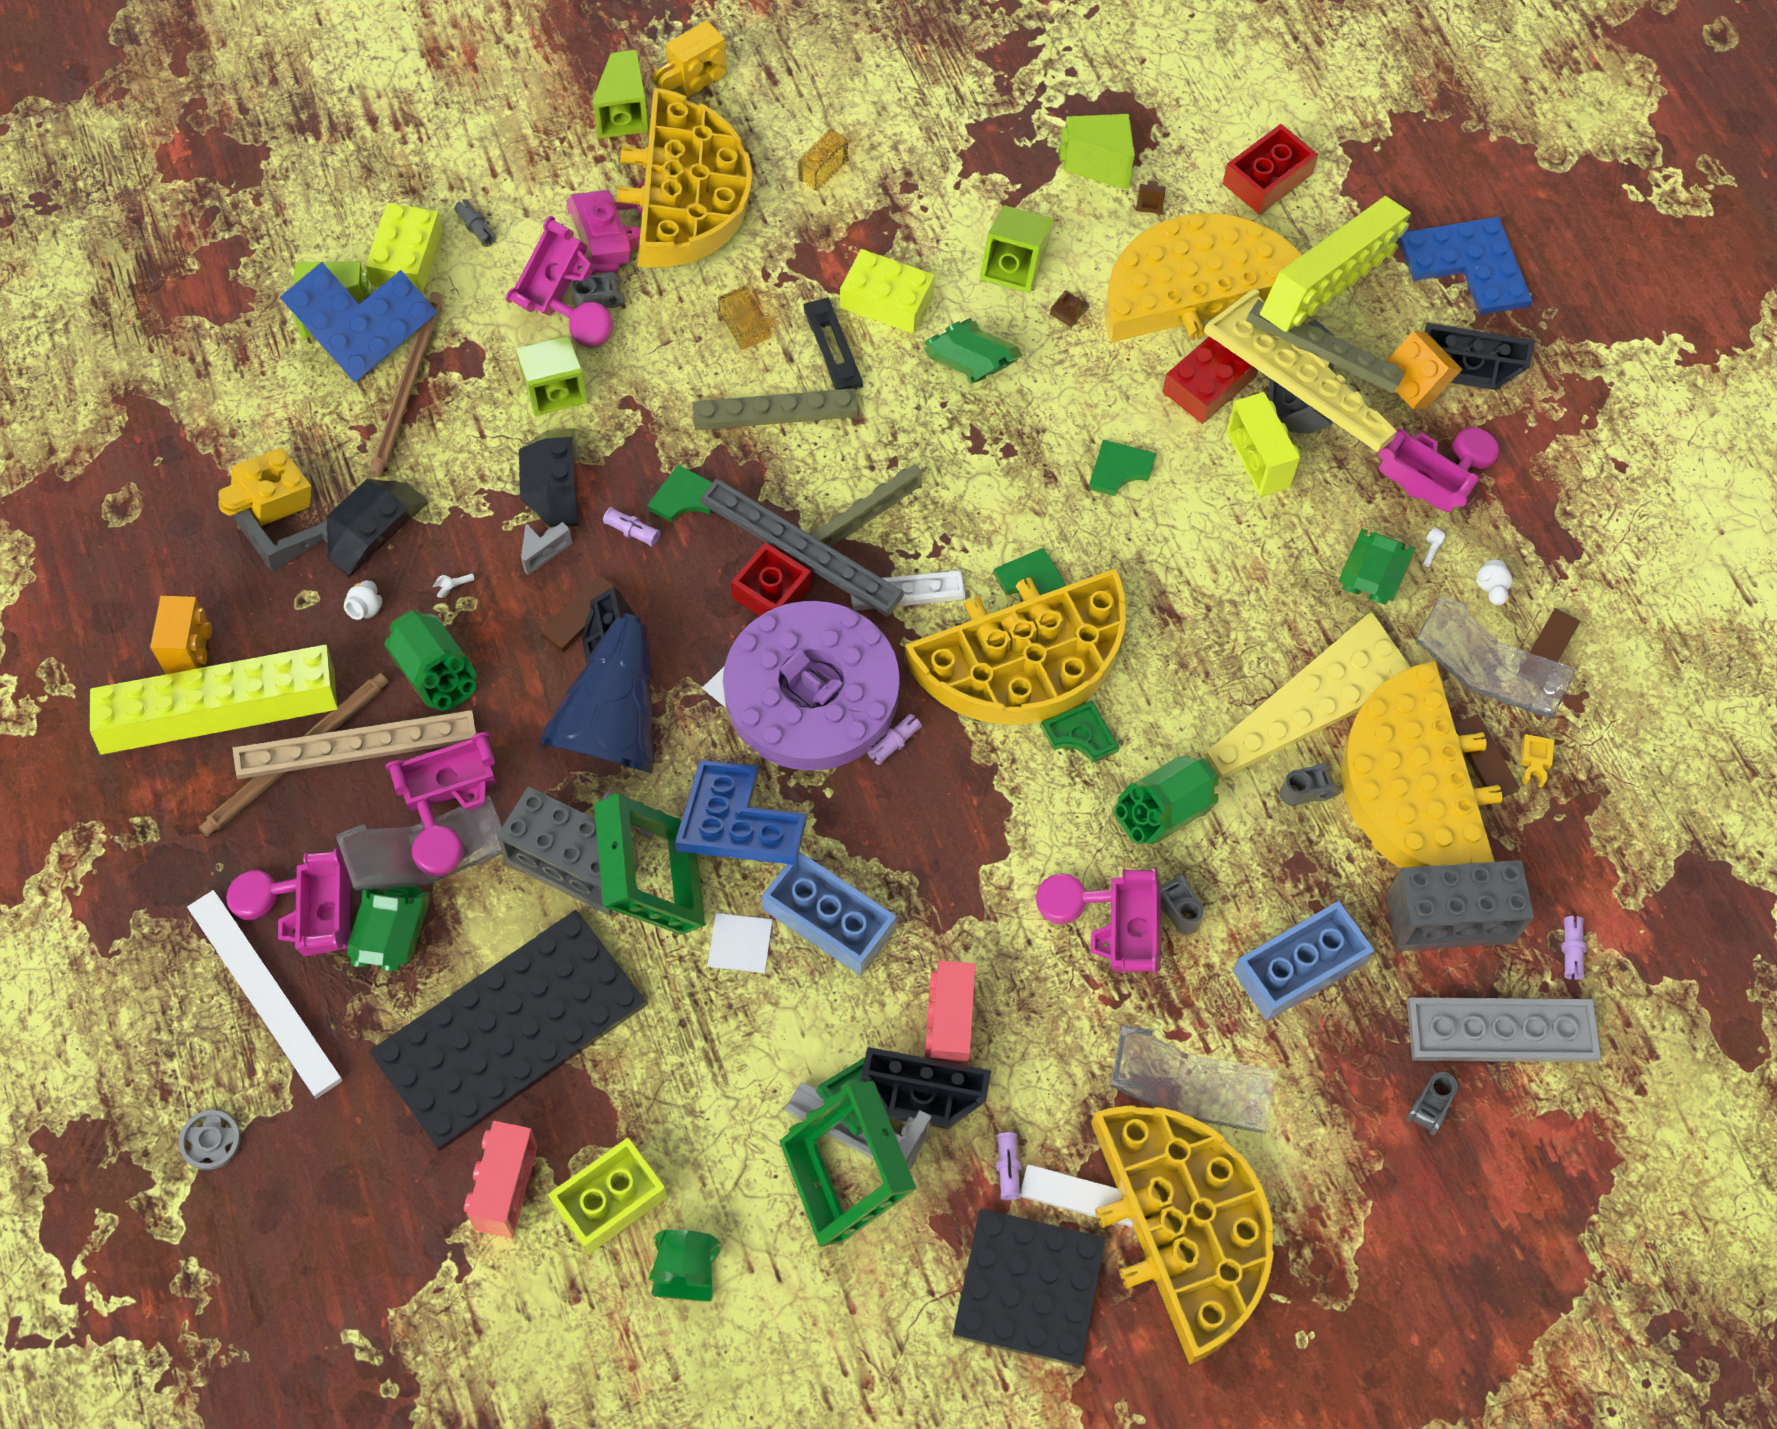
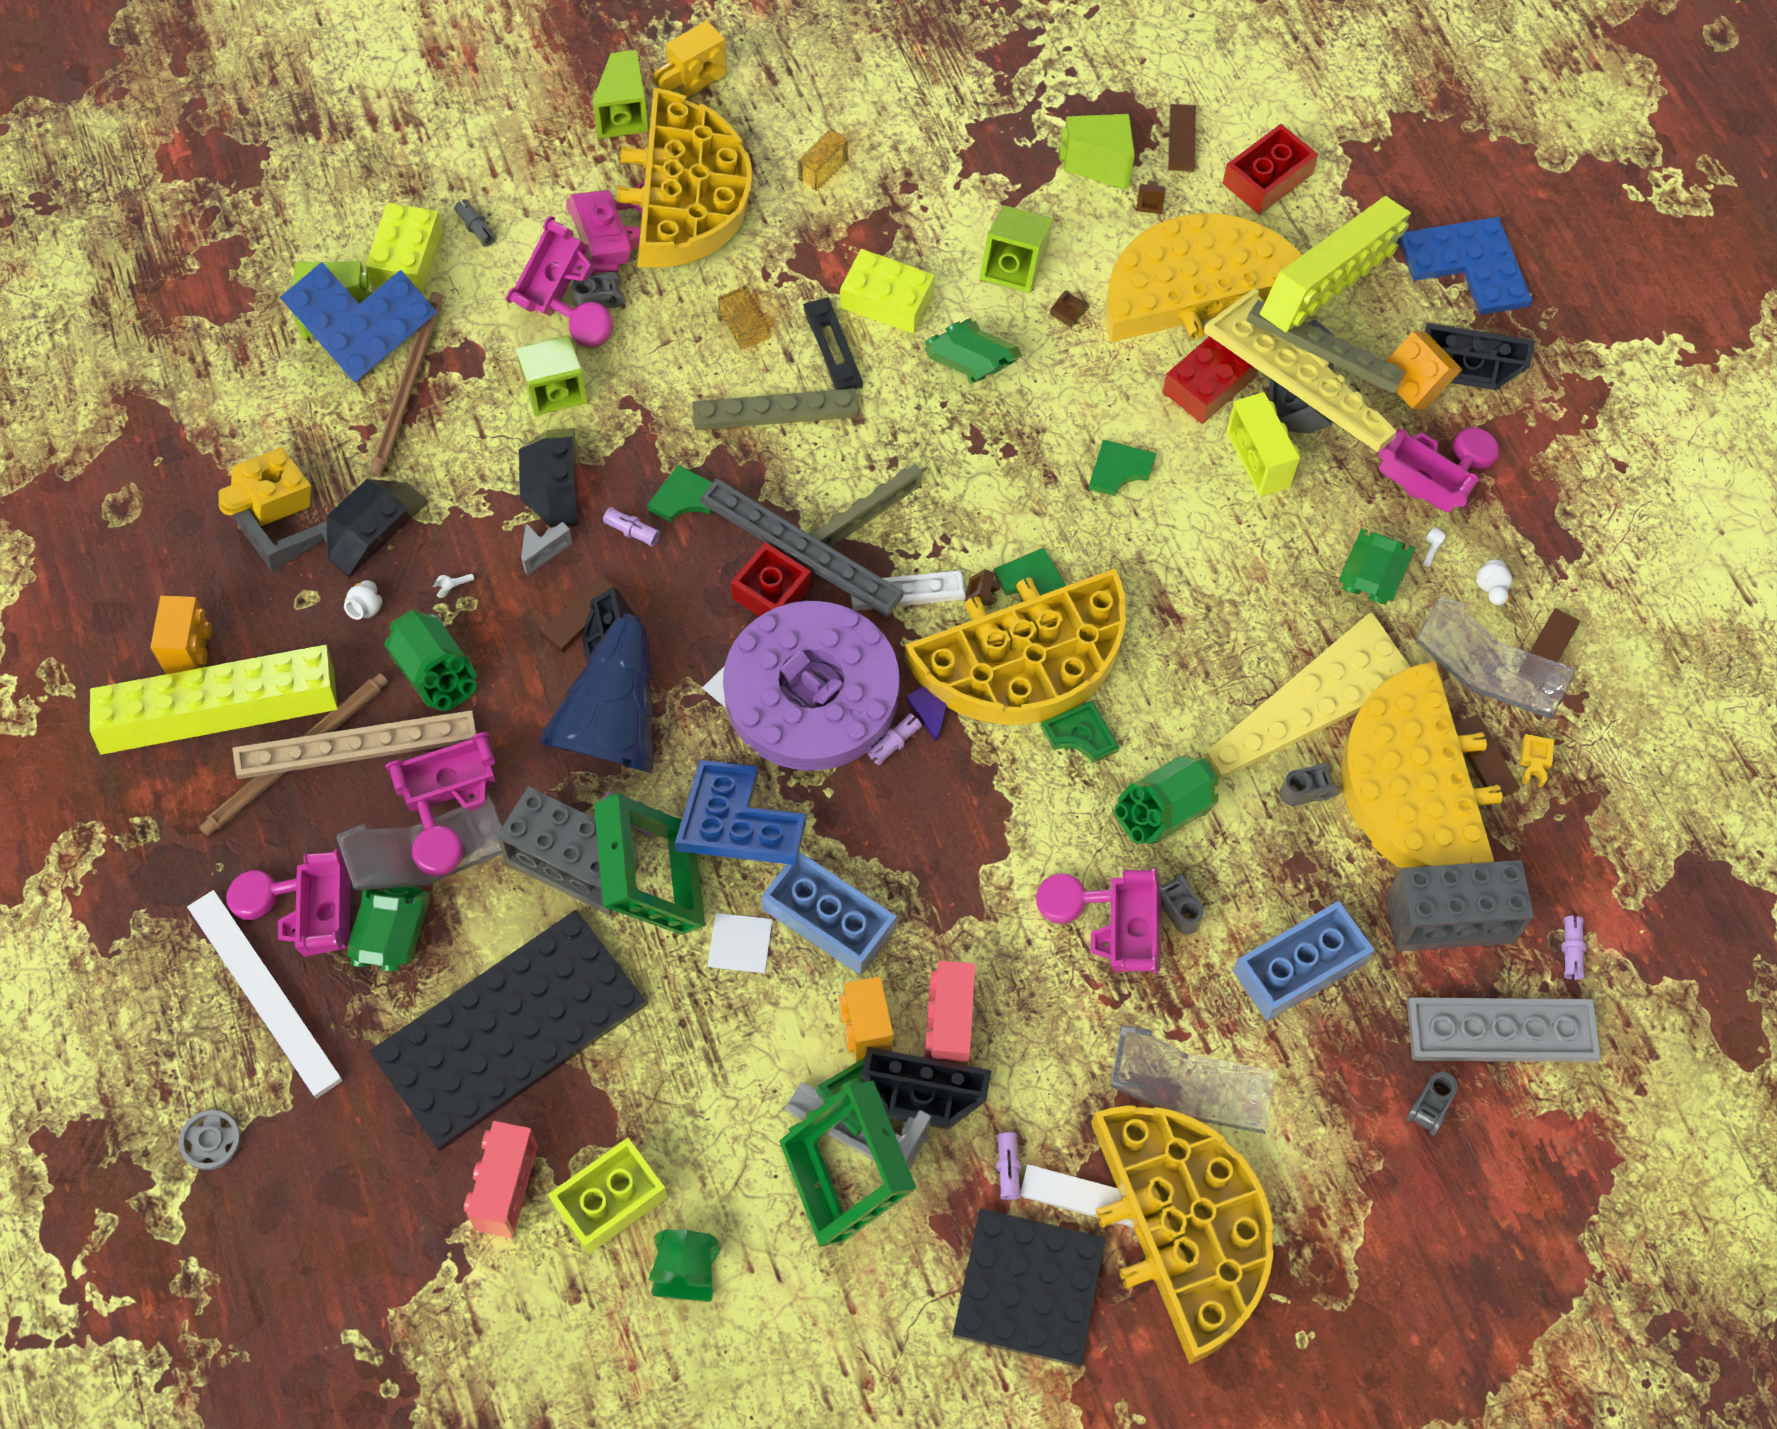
none -> light orange brick [839,976,893,1062]
none -> dark purple tile [906,686,947,741]
none -> reddish brown tile [965,569,1000,606]
none -> reddish brown tile [1168,104,1196,172]

